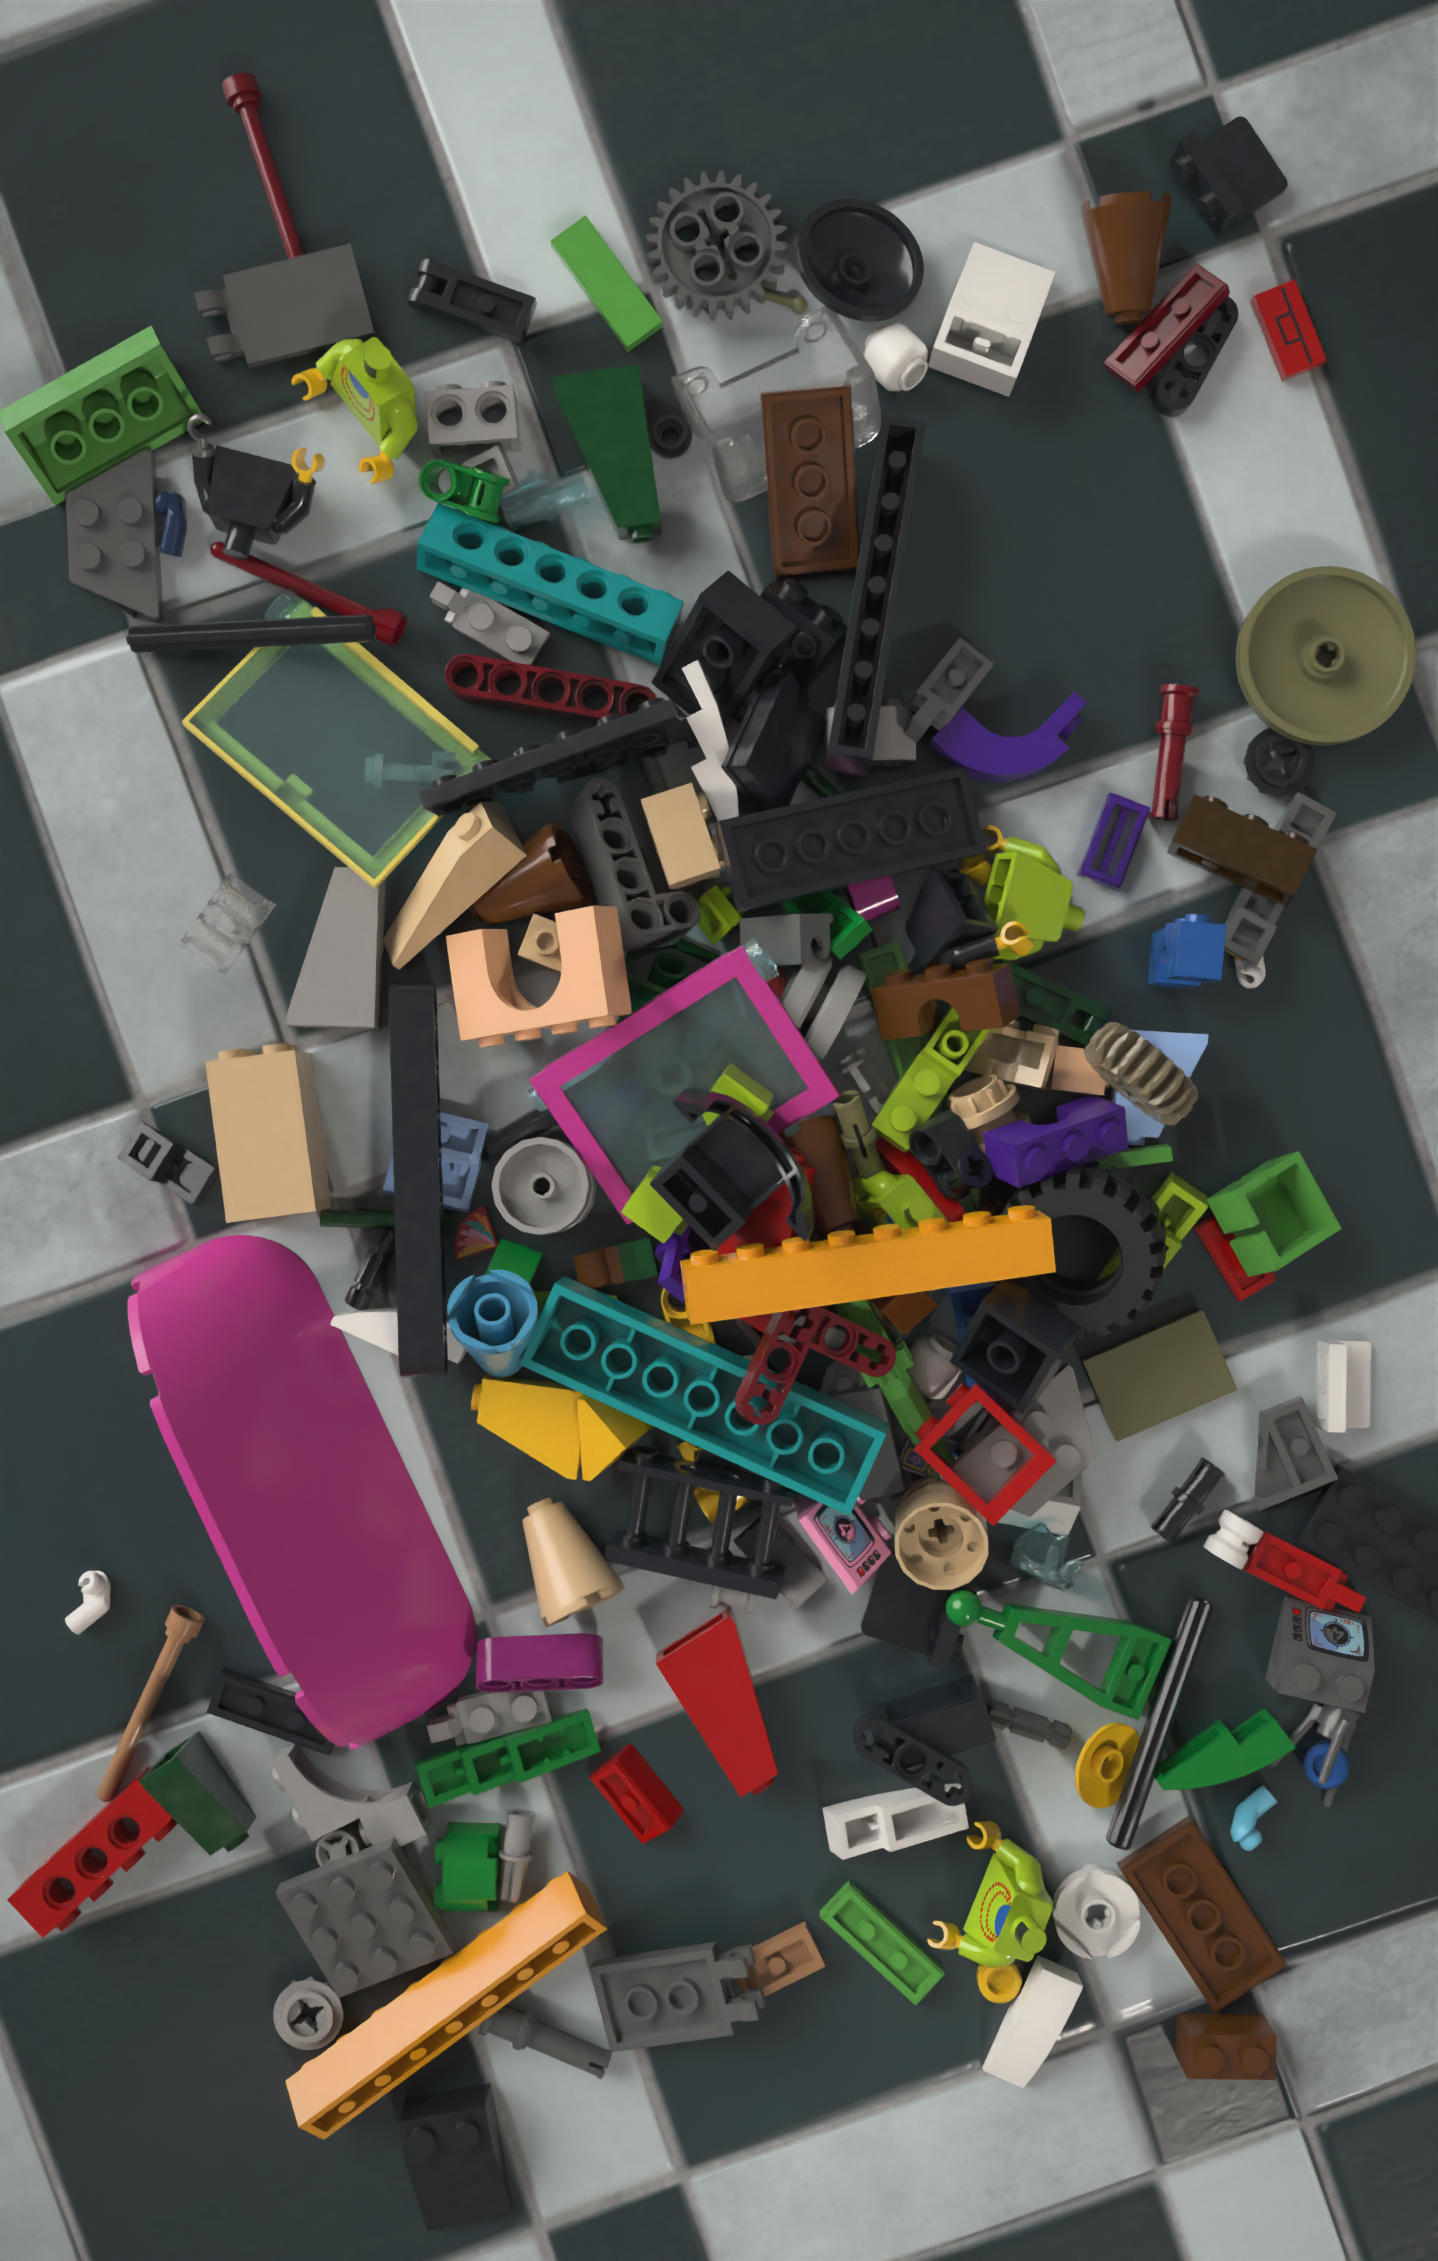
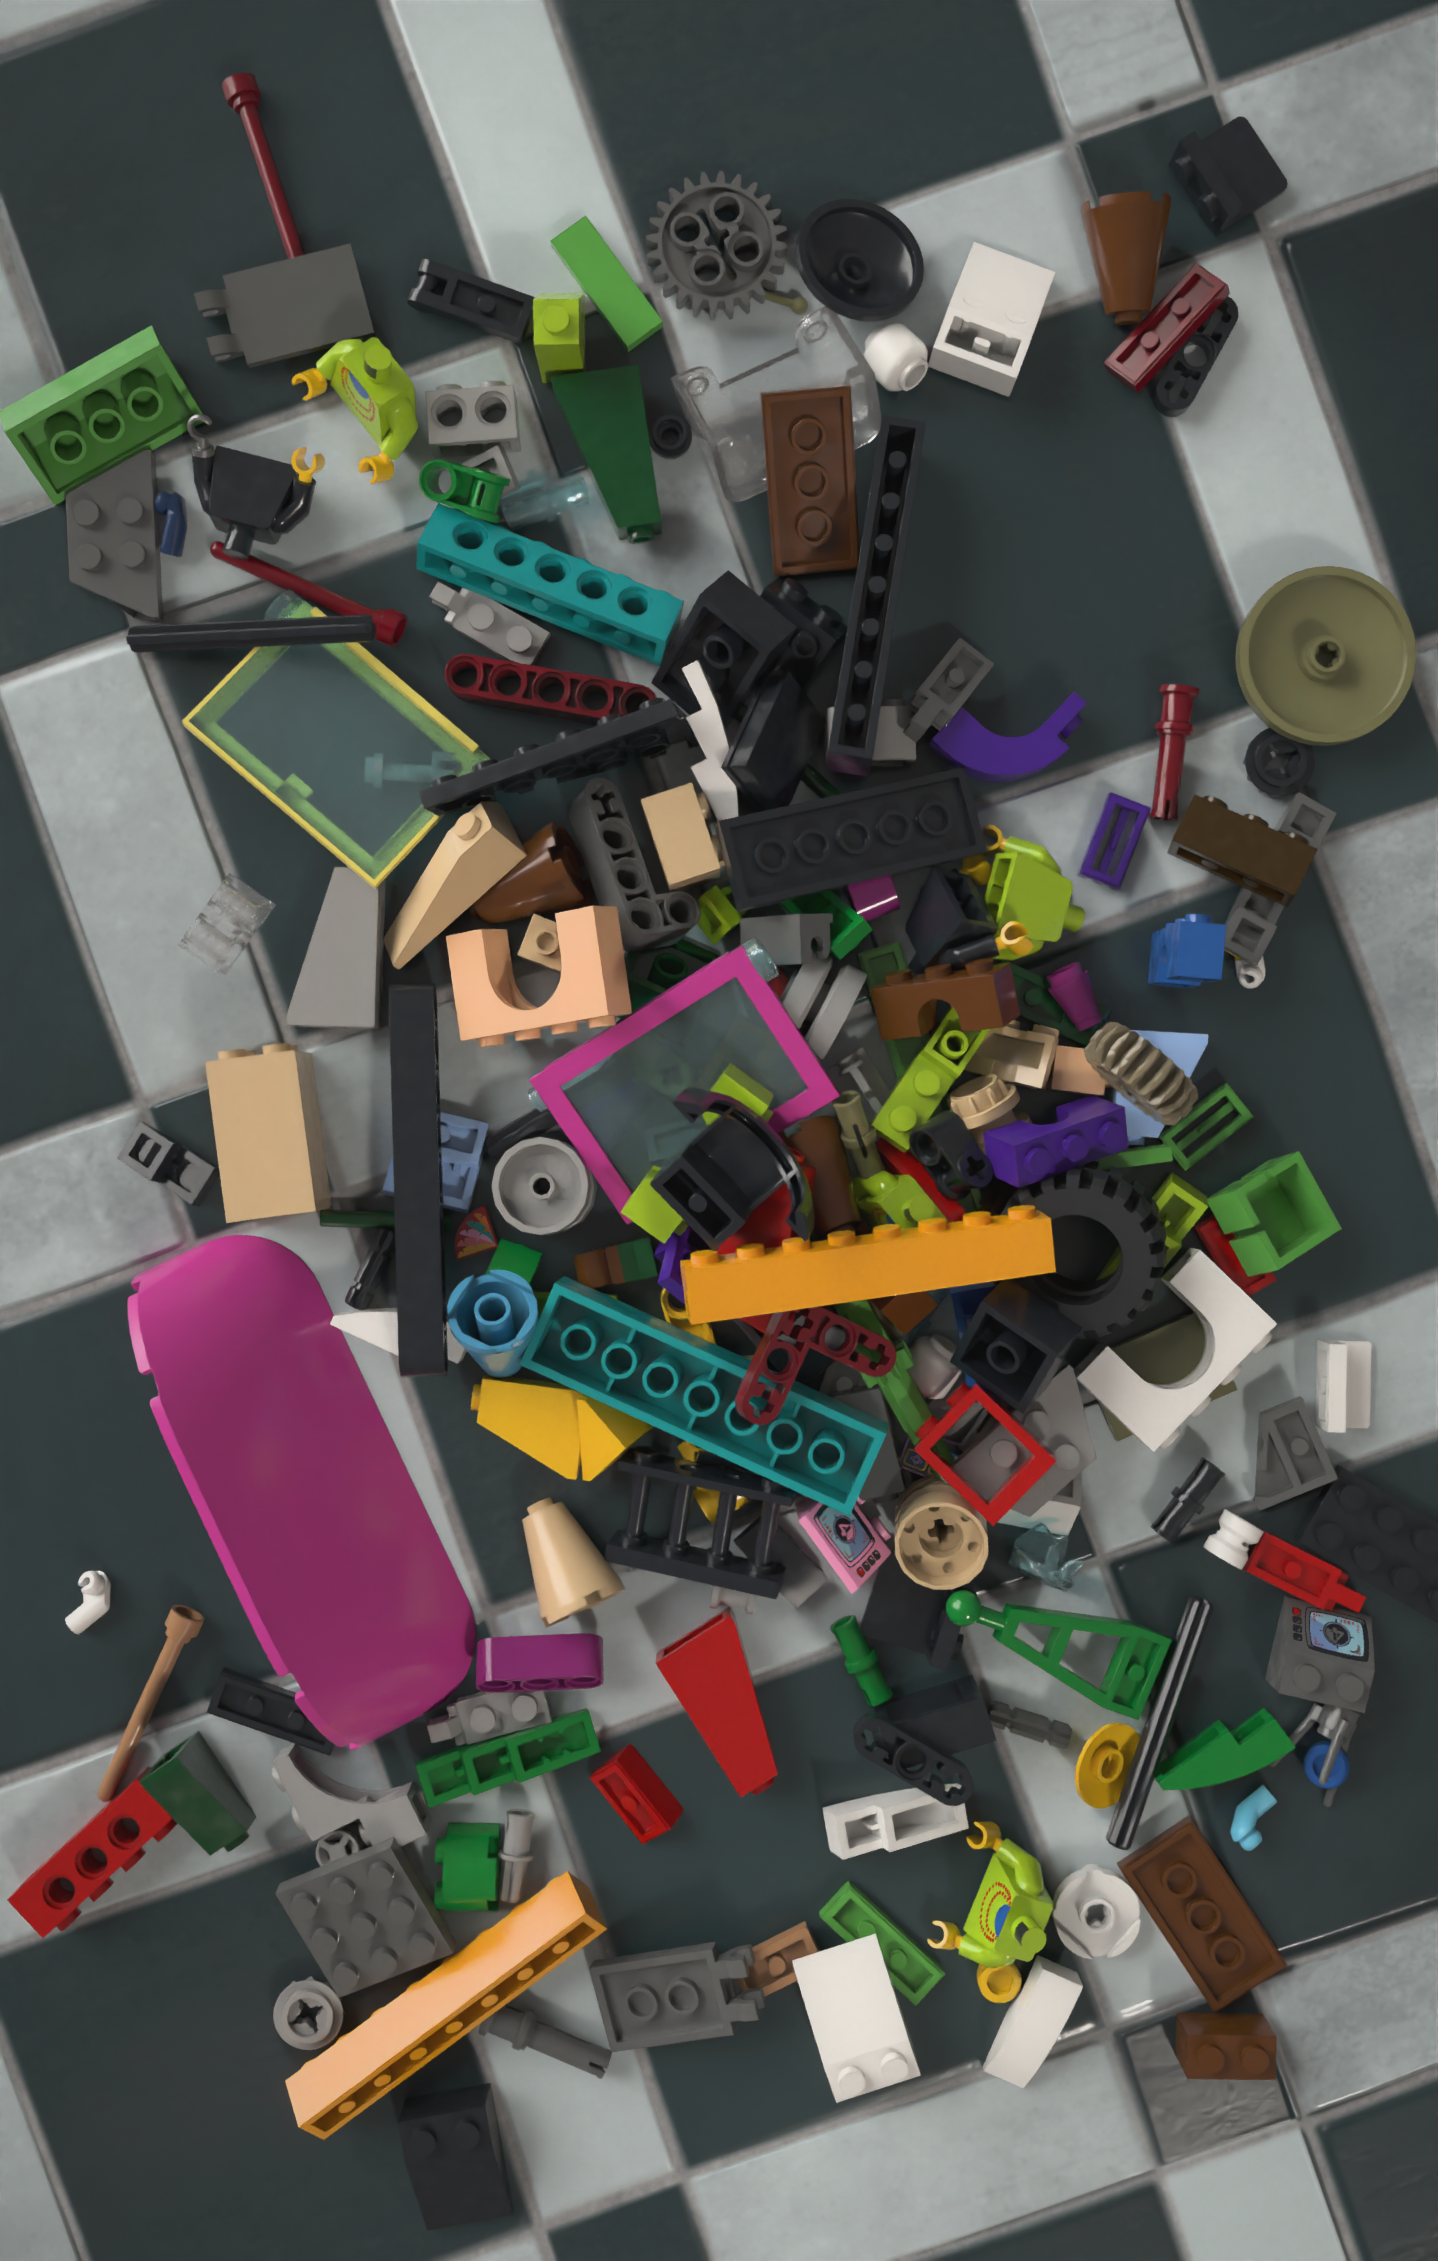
red tile [1251,279,1327,382] -> none
none -> lime slope [533,293,586,383]
none -> white slope [792,1933,921,2103]
none -> green pin [830,1615,893,1706]
none -> magenta cone [1047,962,1102,1031]
none -> white arch [1074,1248,1277,1452]
none -> bright green tile [1157,1083,1254,1171]

